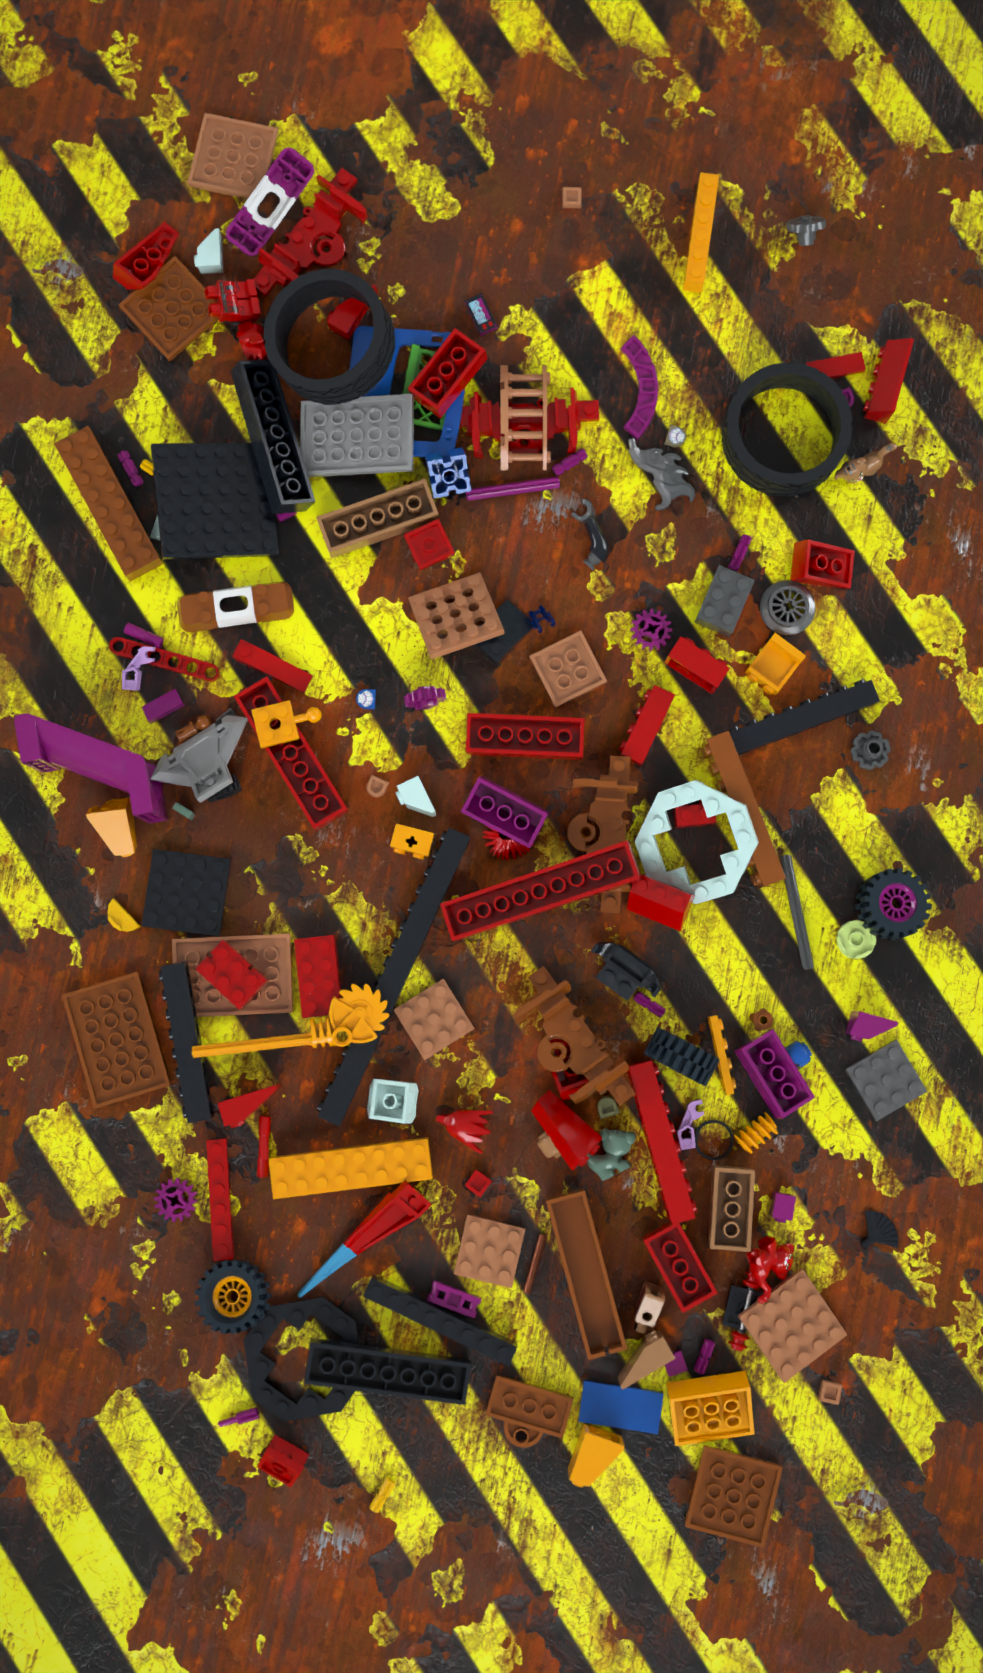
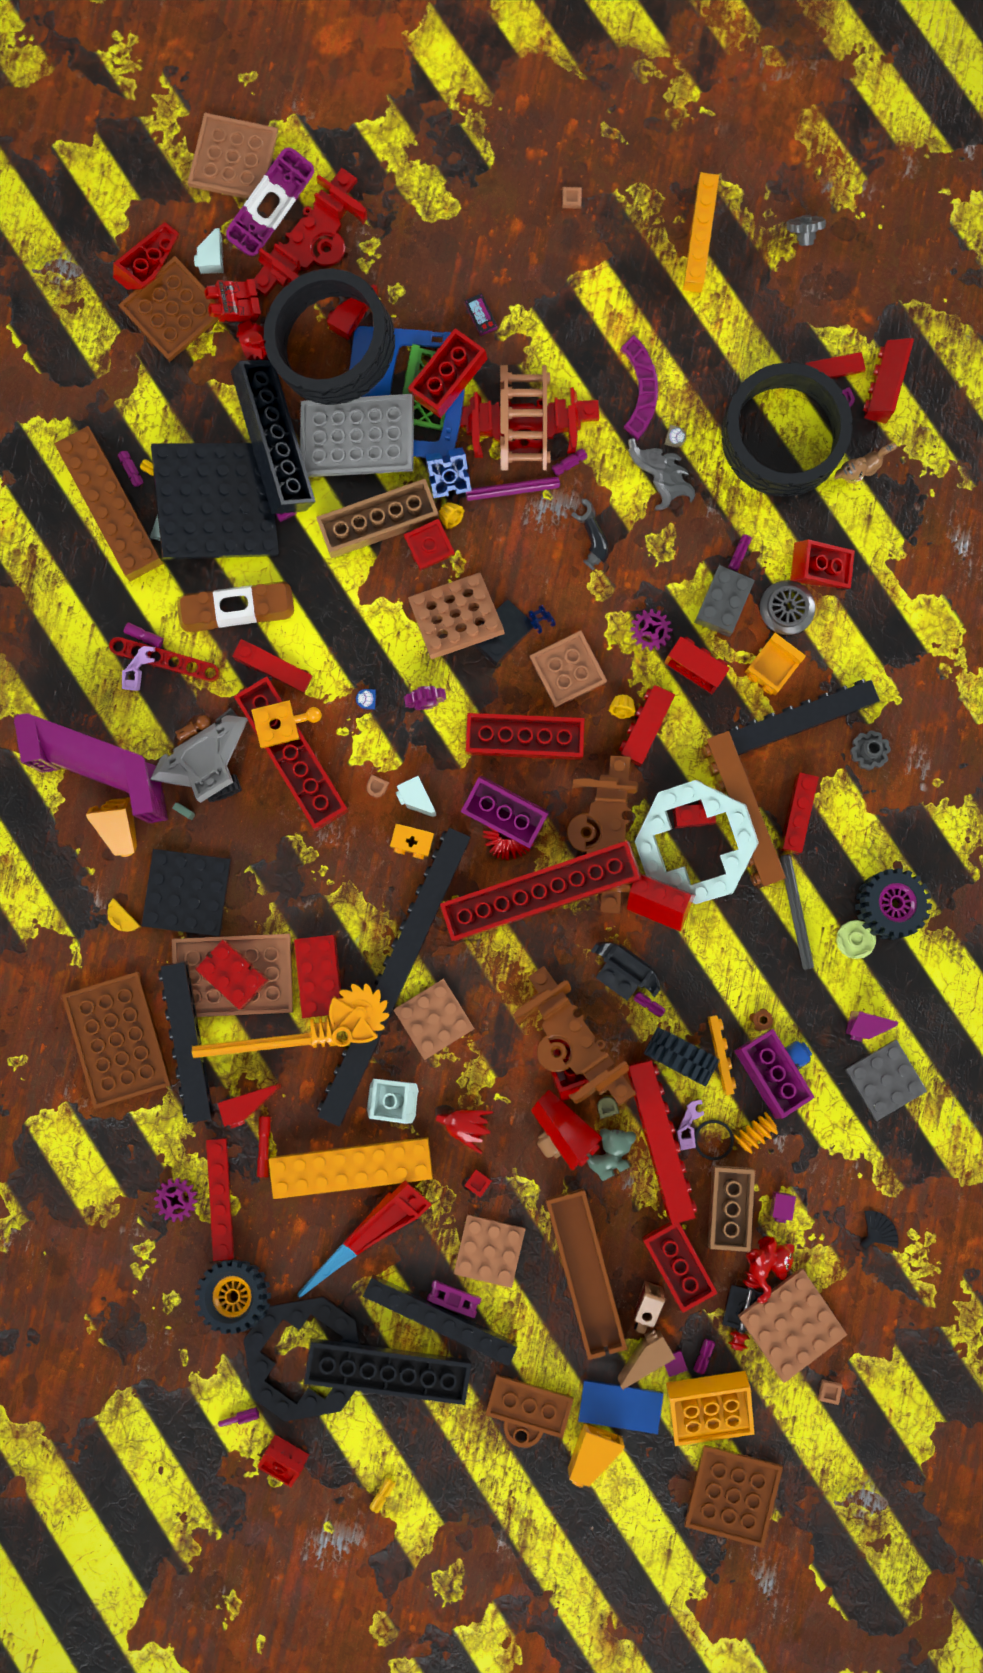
magenta slope [142,689,185,724] -> none
copper bar [523,1233,546,1294] -> none
none -> yellow piece [439,502,464,529]
none -> yellow piece [608,694,636,719]
none -> red brick [779,772,819,855]

